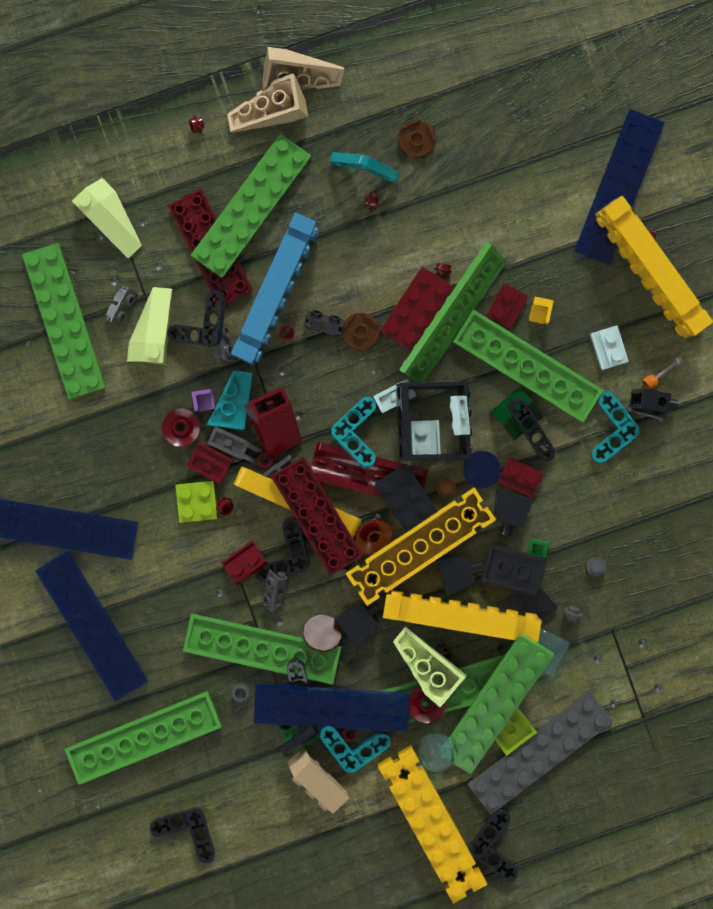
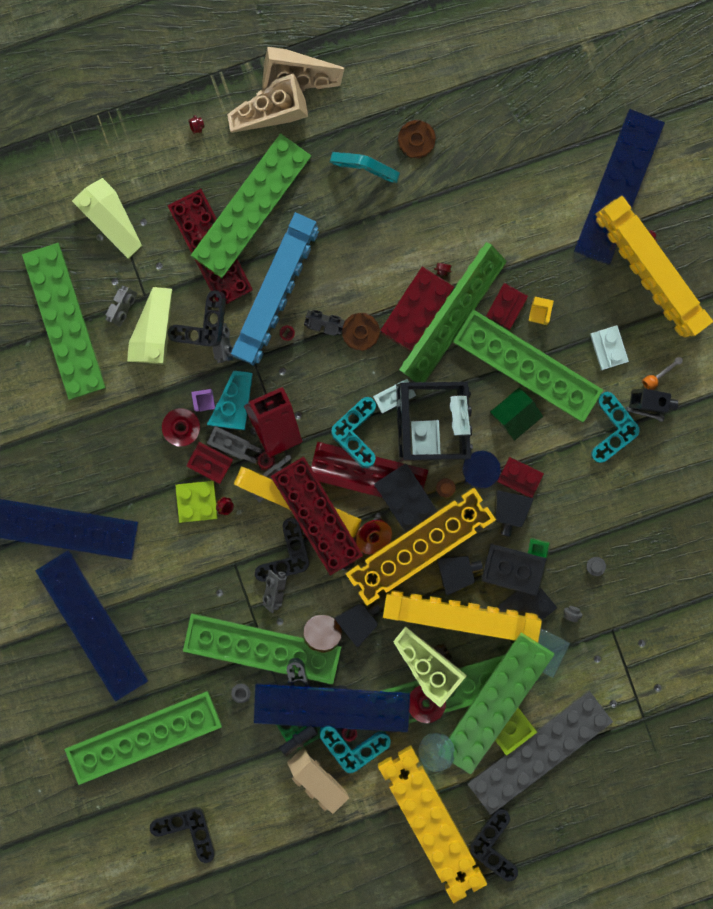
dark red plate [221,541,268,586] -> none
dark red plate [365,192,378,211] -> none
black beam [508,398,555,462] -> none

